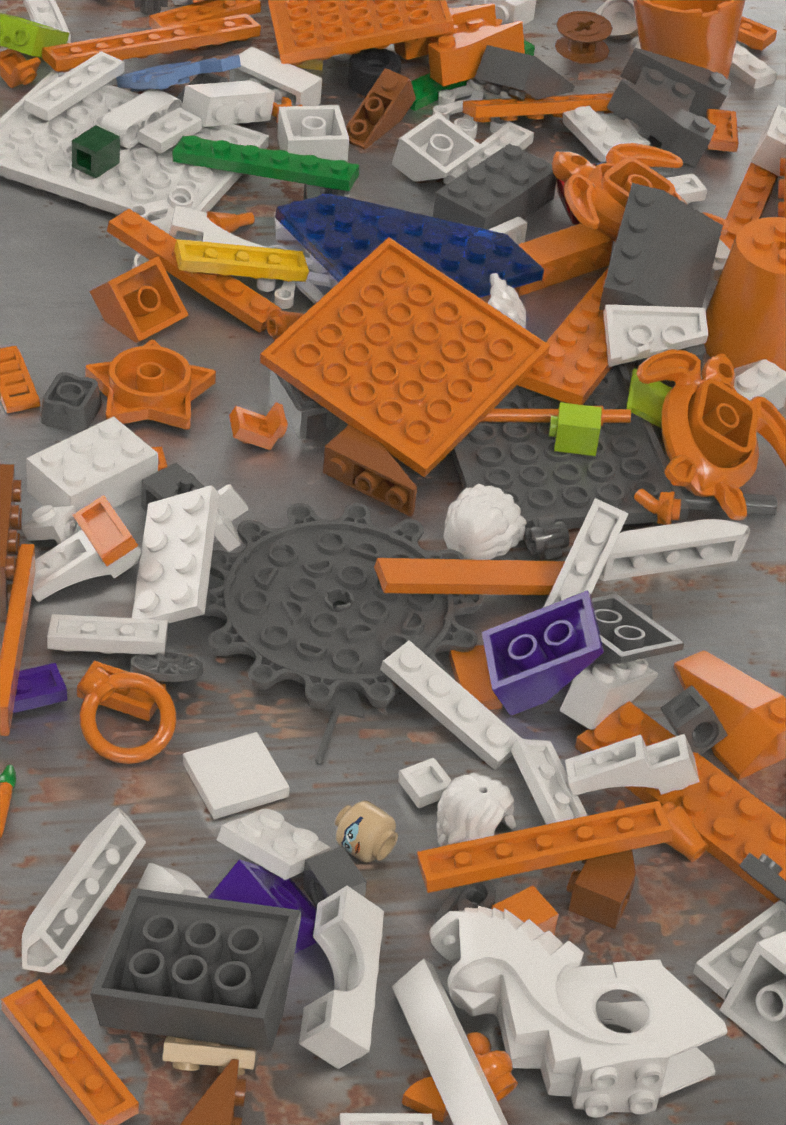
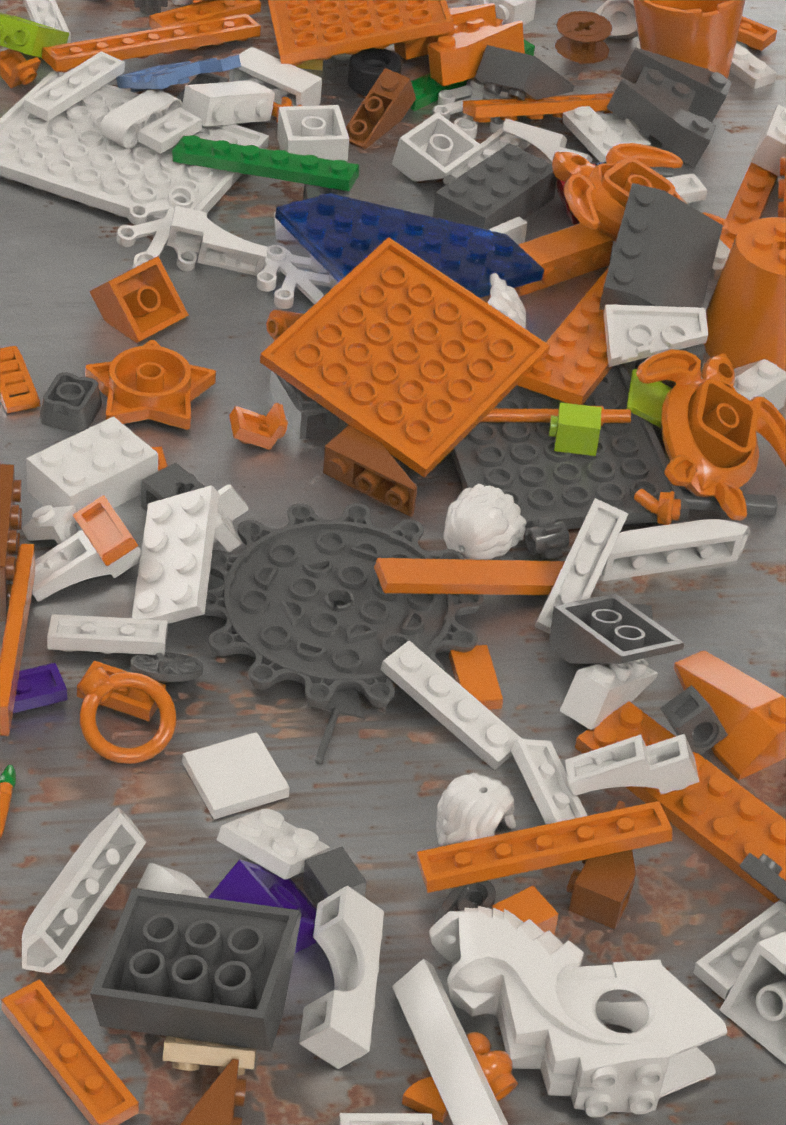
dark green brick [72,125,120,178] -> none
orange plate [107,209,282,333] -> none
yellow plate [174,239,309,282] -> none
orange cone [207,211,255,233] -> none
tan head [335,800,398,863] -> none
white plate [398,758,452,809] -> none
dark purple slope [482,590,604,716] -> none
orange cone [662,802,709,862] -> none
orange plate [705,109,739,152] -> none
none -> white slope [502,119,592,163]

